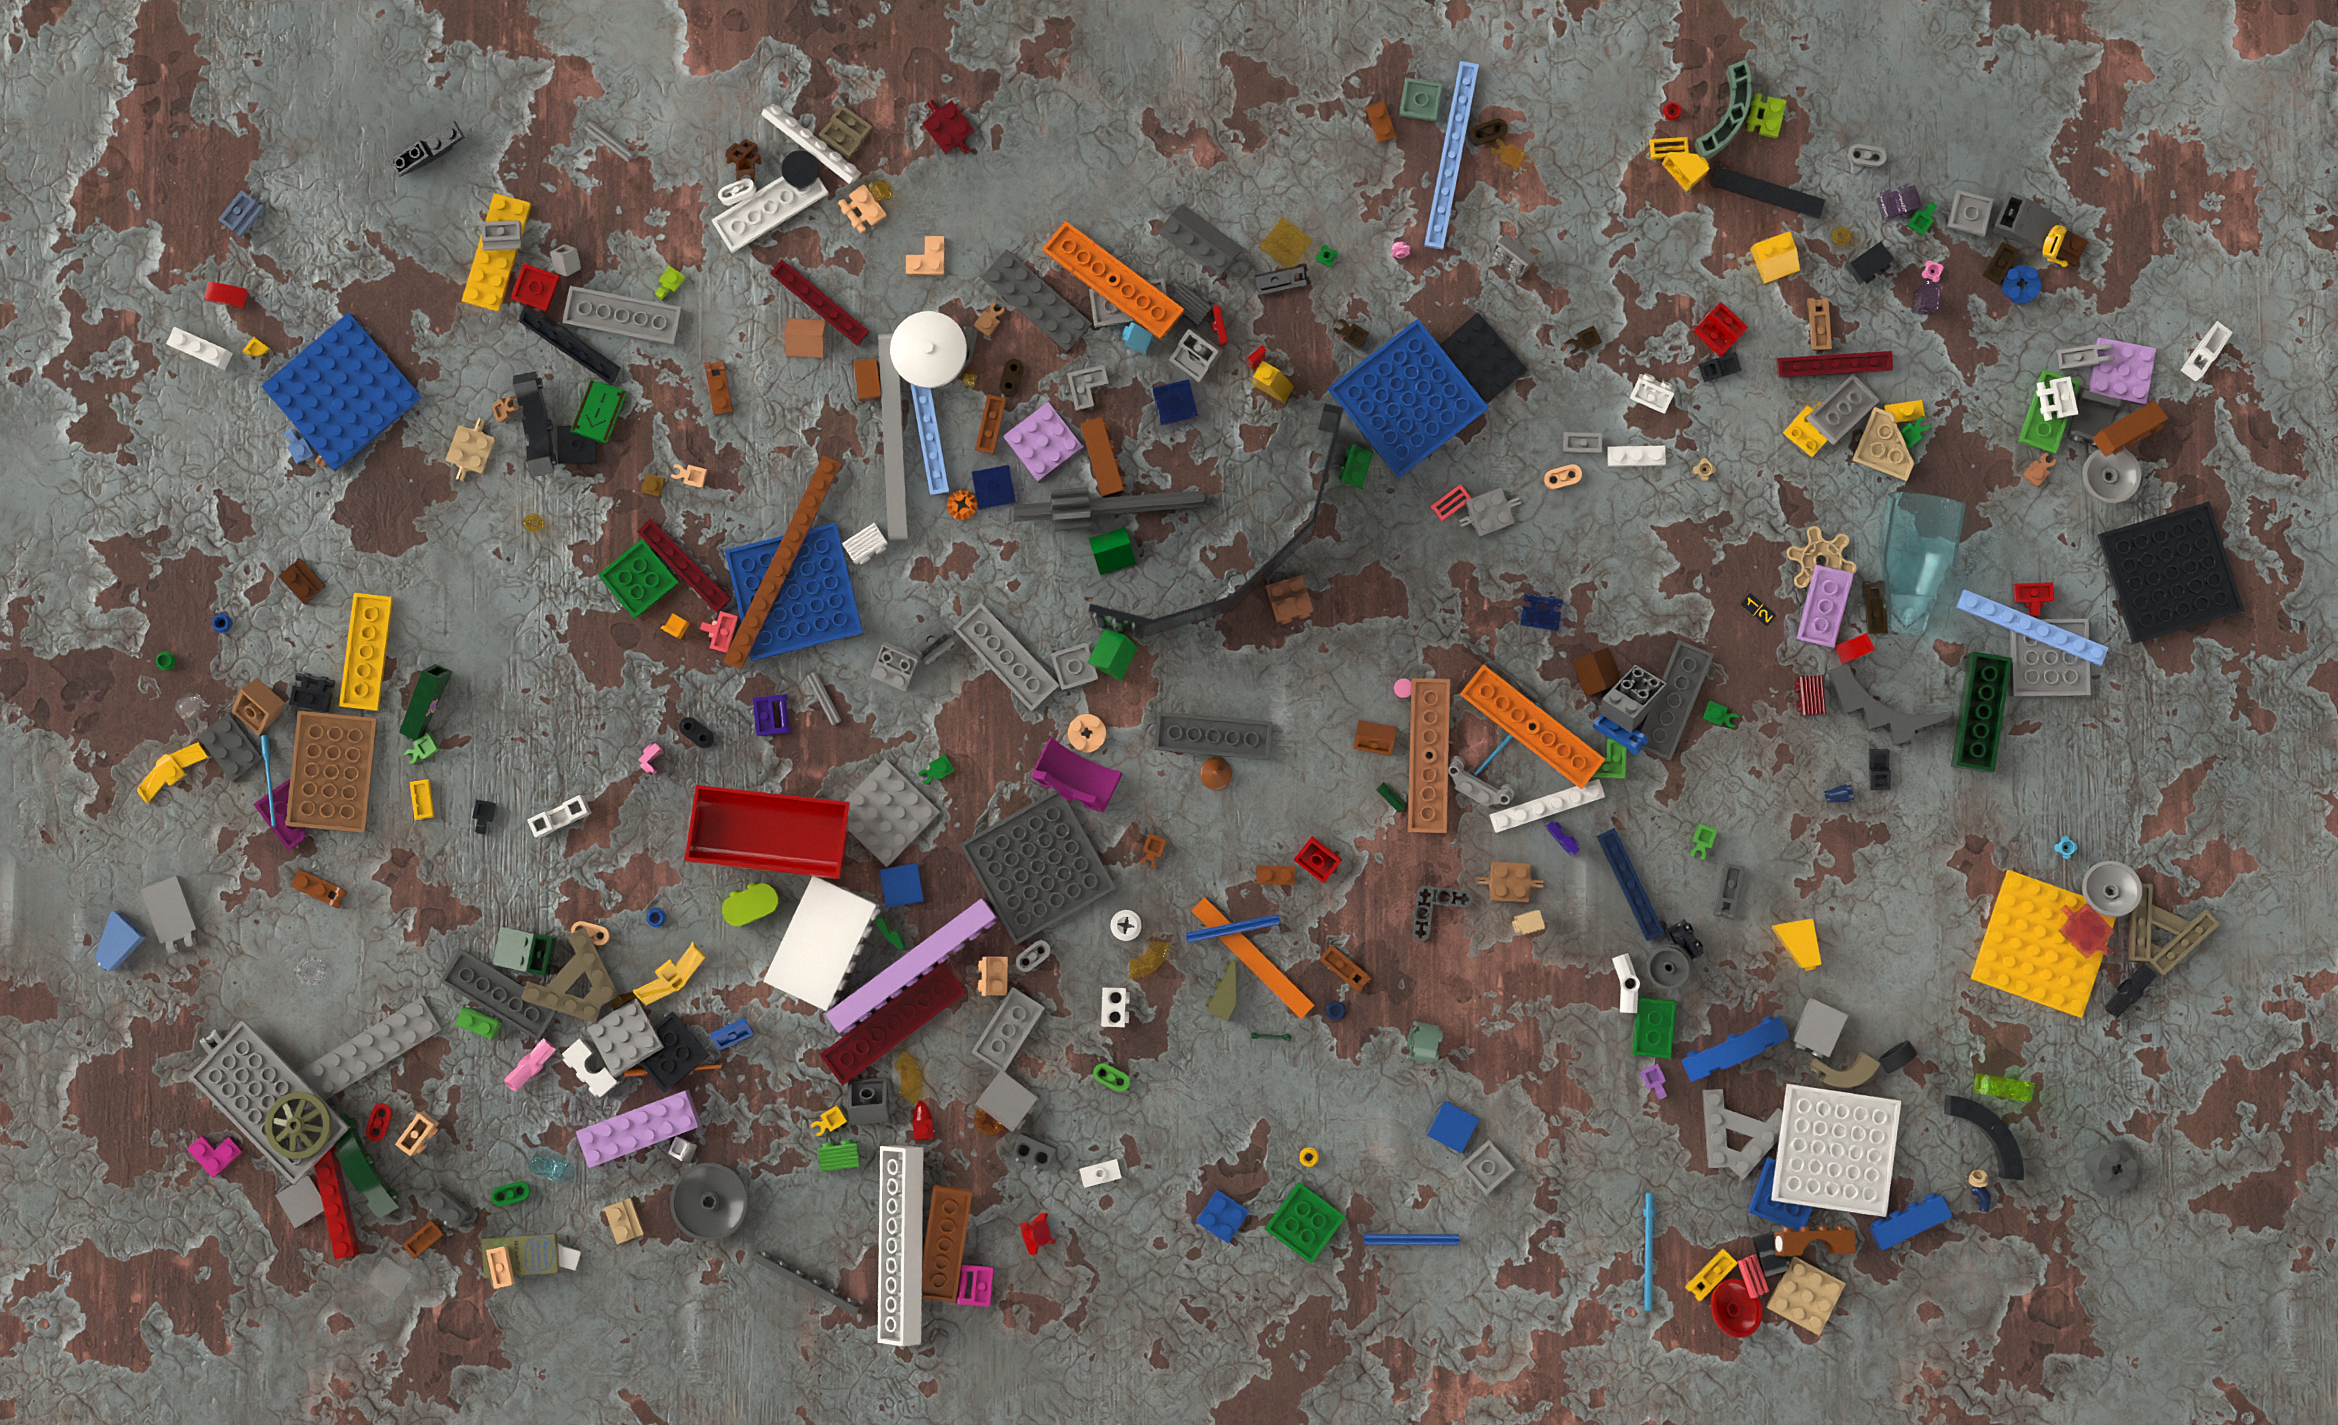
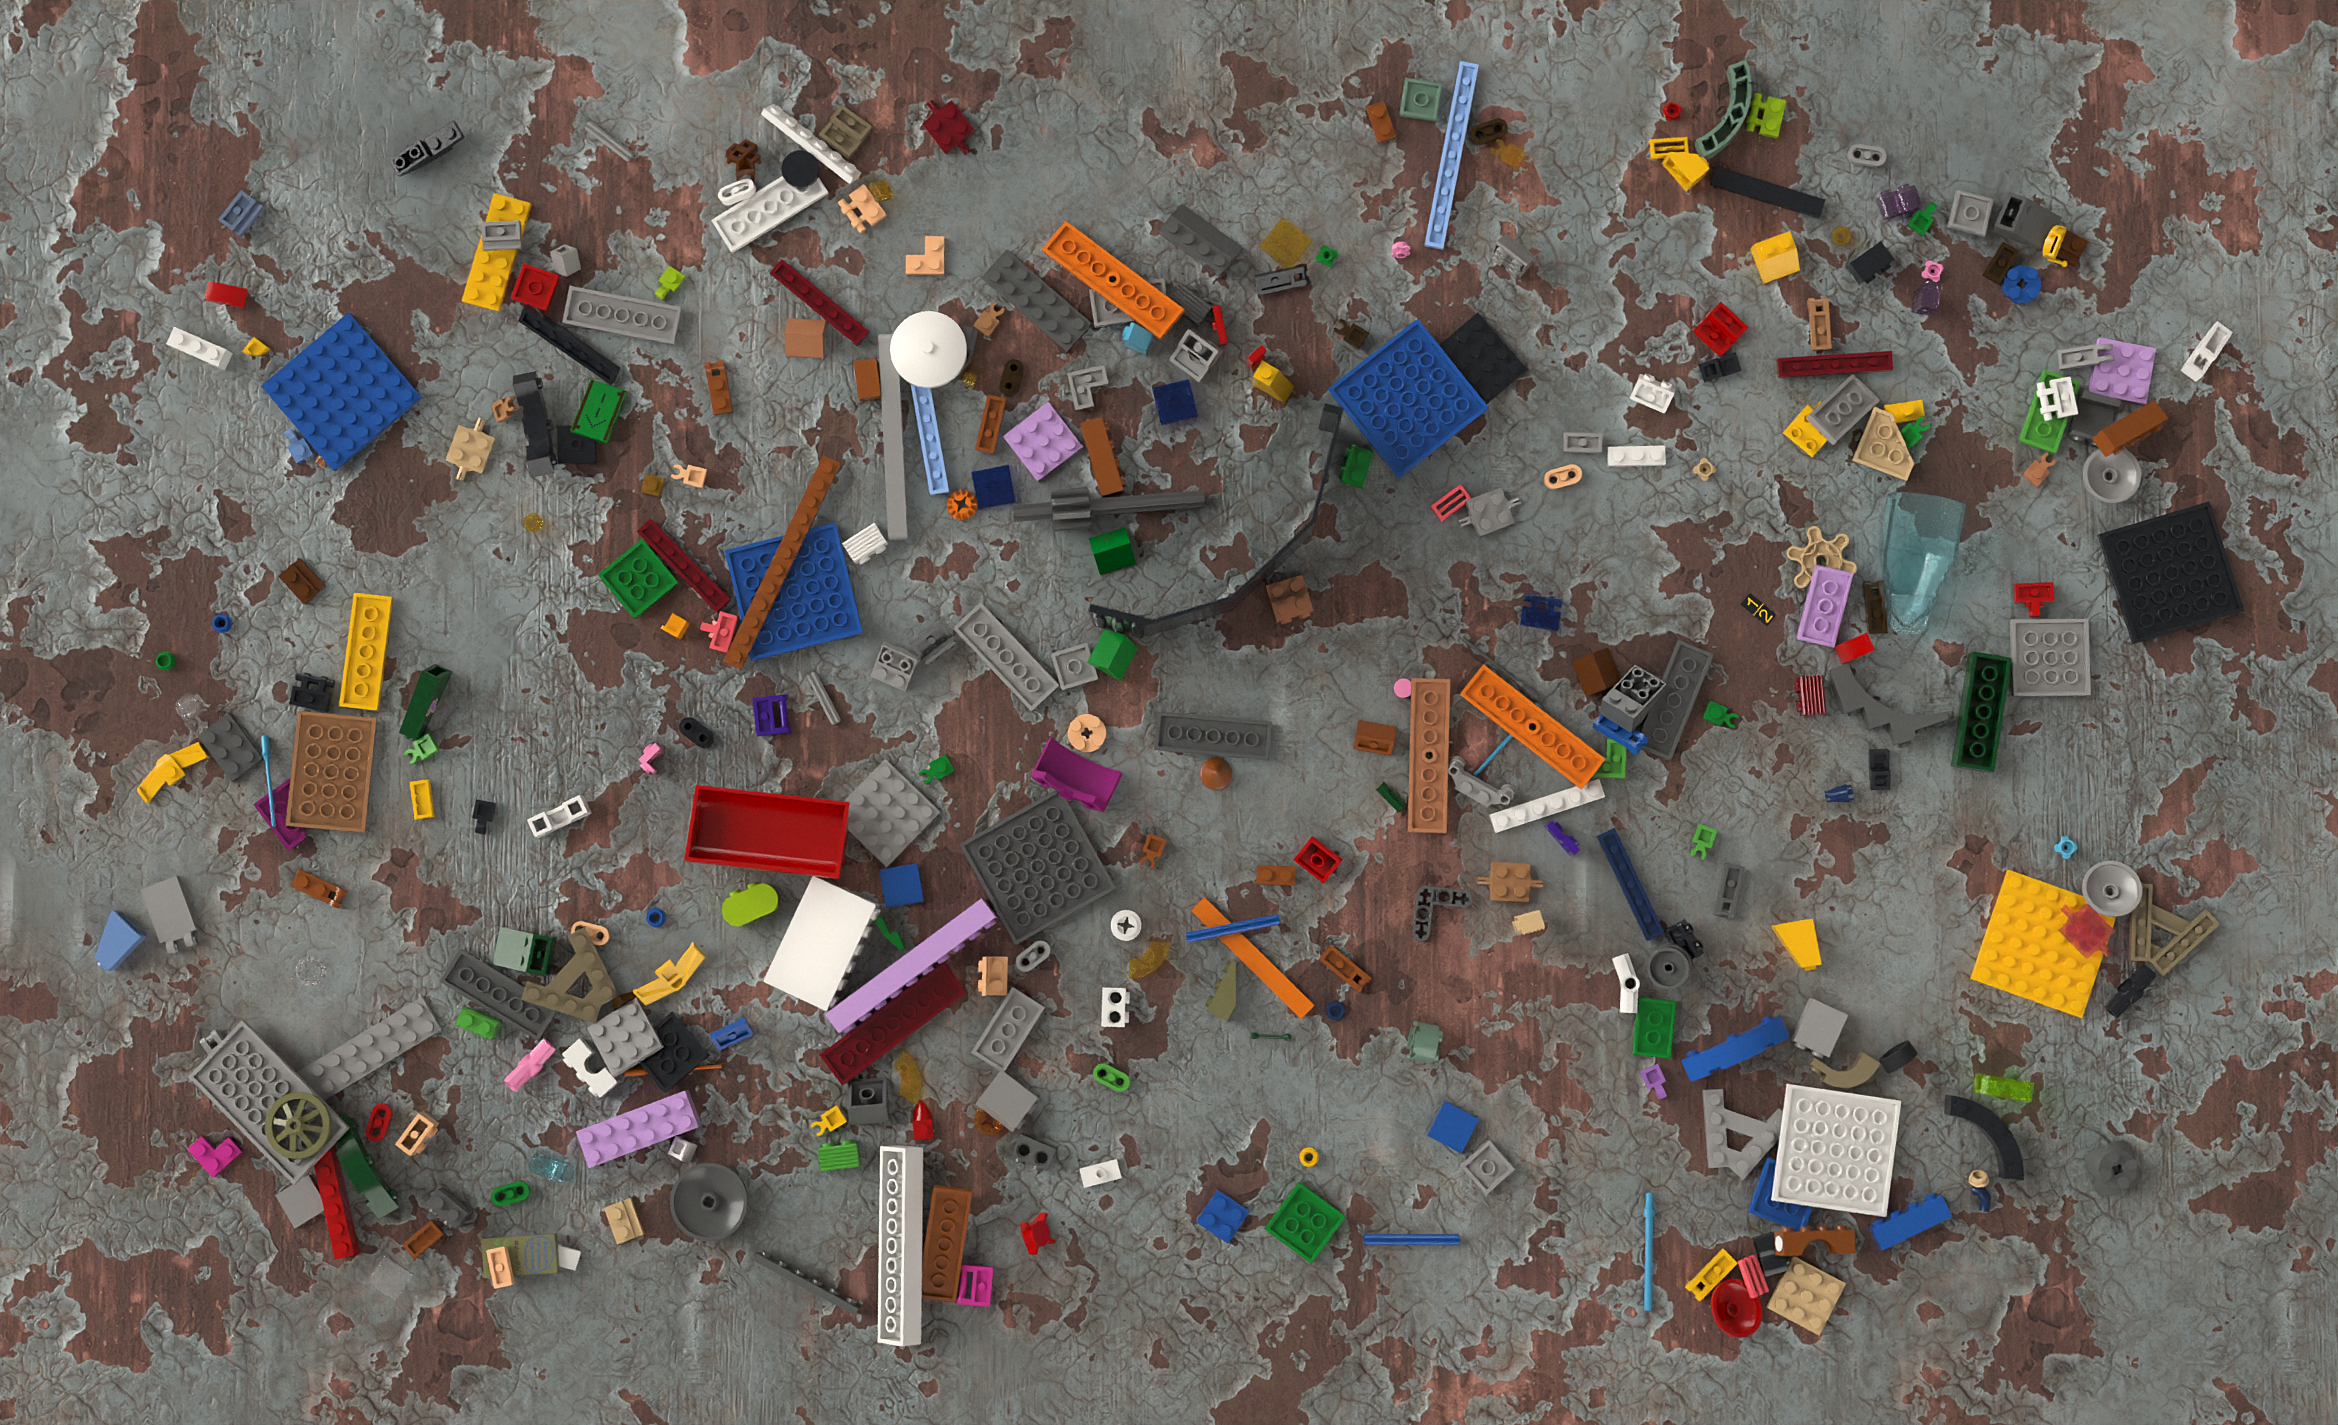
medium nougat slope [231,678,285,736] -> none
dark brown plate [1565,325,1602,354] -> none
light blue plate [1956,590,2108,666] -> none

